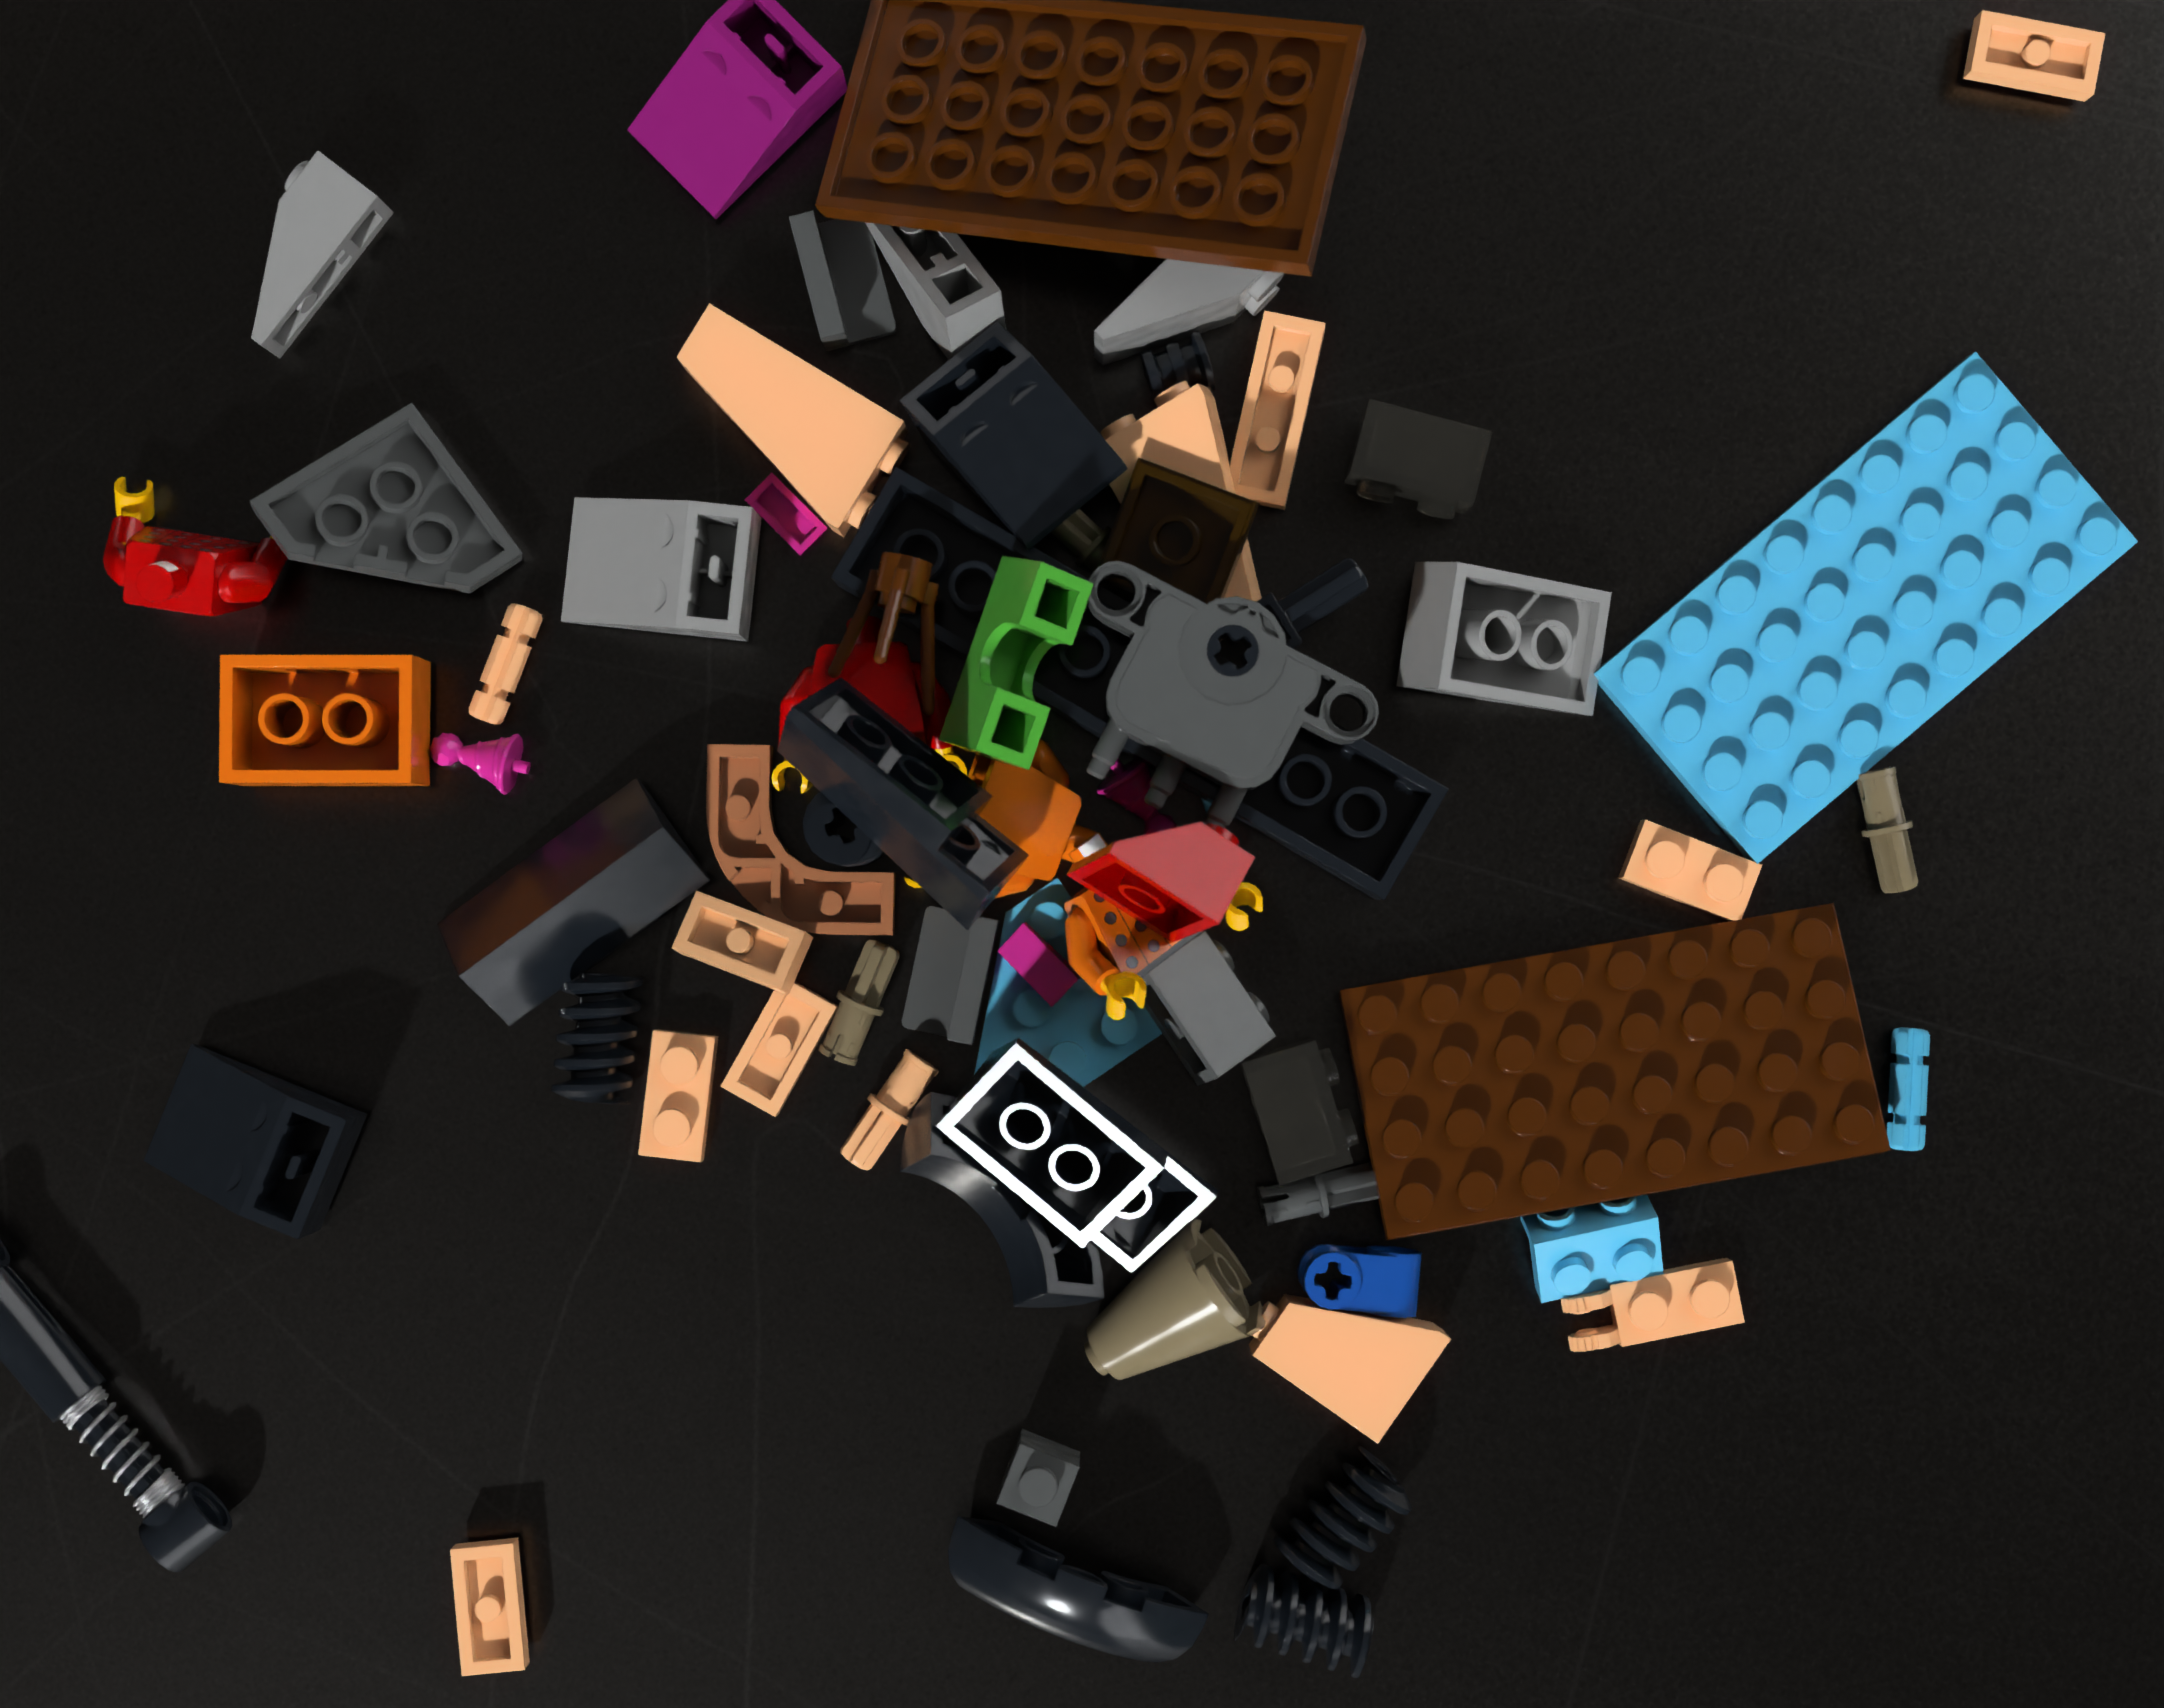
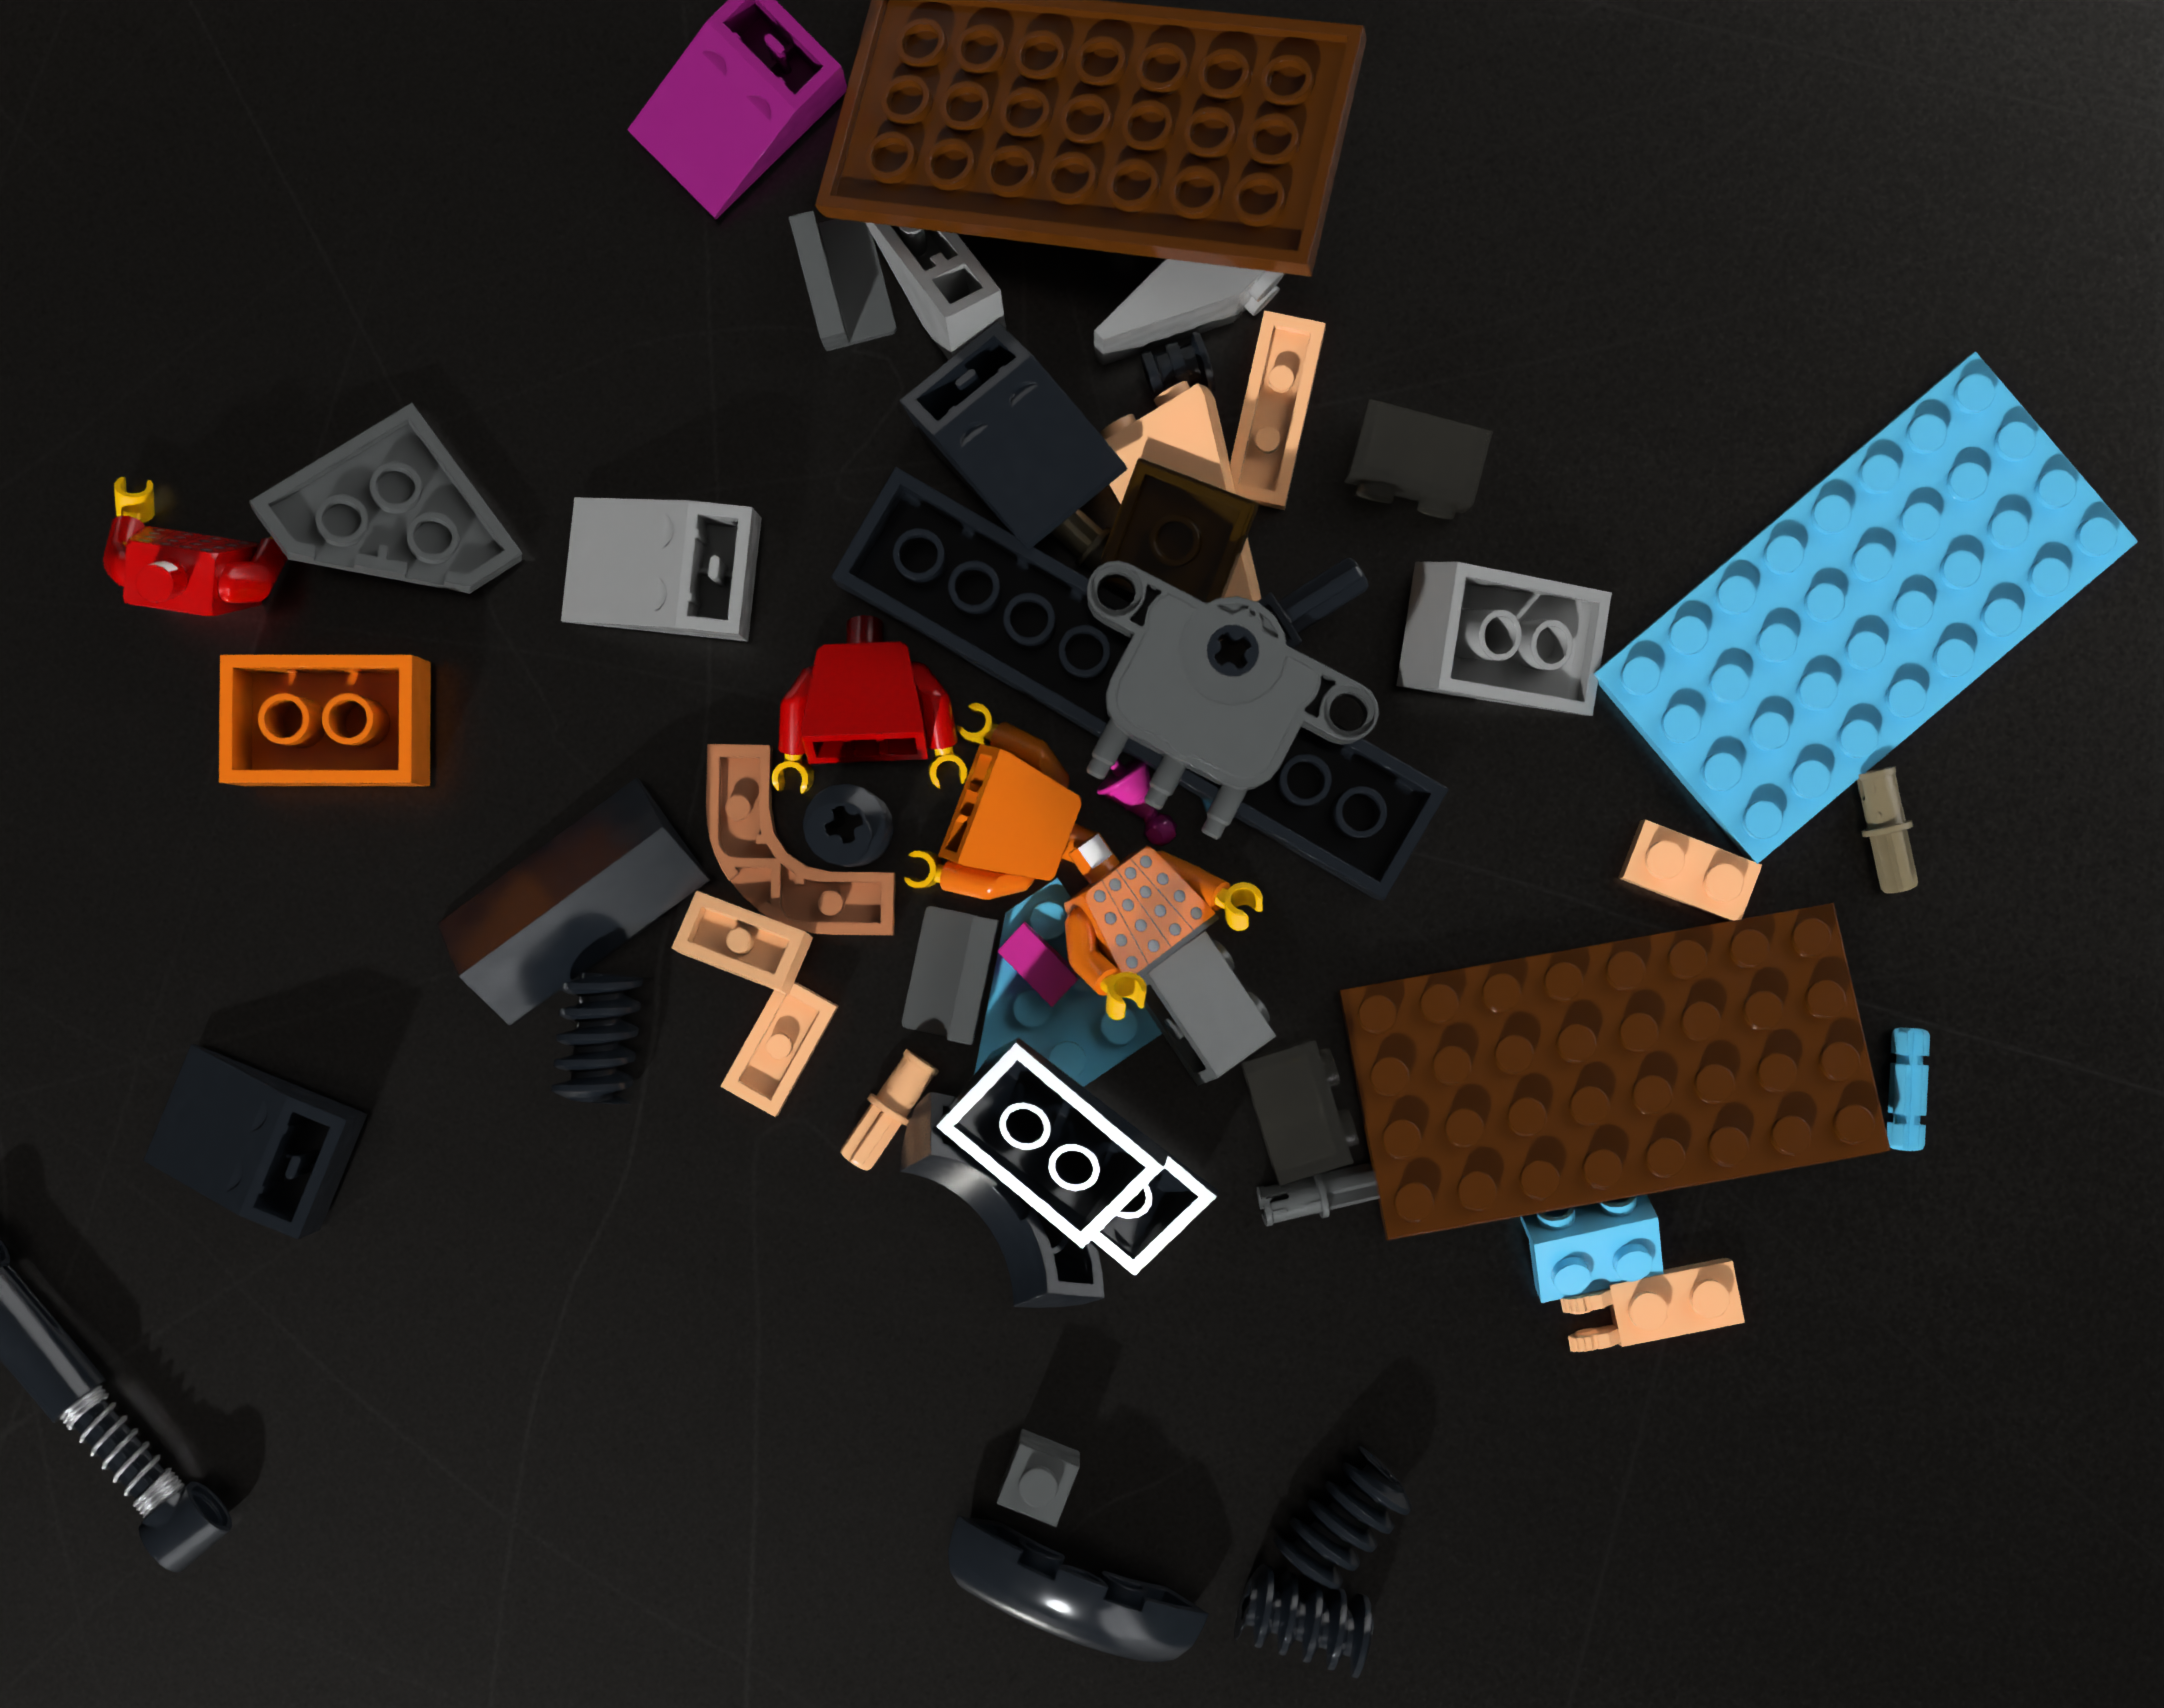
light grey slope [251,151,394,358] -> none
dark pink piece [430,733,531,795] -> none
light nougat plate [450,1538,530,1676] -> none
light nougat axle [469,603,542,725] -> none
light nougat plate [638,1029,719,1162] -> none
light nougat slope [677,303,910,537] -> none
dark pink piece [744,473,827,555] -> none
black slope [777,678,1029,931] -> none
dark tan axle [819,939,900,1066] -> none
reddish brown plant [828,552,939,716] -> none
bright green arch [939,556,1094,770] -> none
slope [1067,822,1255,943] -> none
dark tan cone [1084,1219,1265,1380] -> none
light nougat slope [1249,1294,1451,1444] -> none
blue piece [1297,1244,1422,1318] -> none
light nougat plate [1963,10,2105,102] -> none

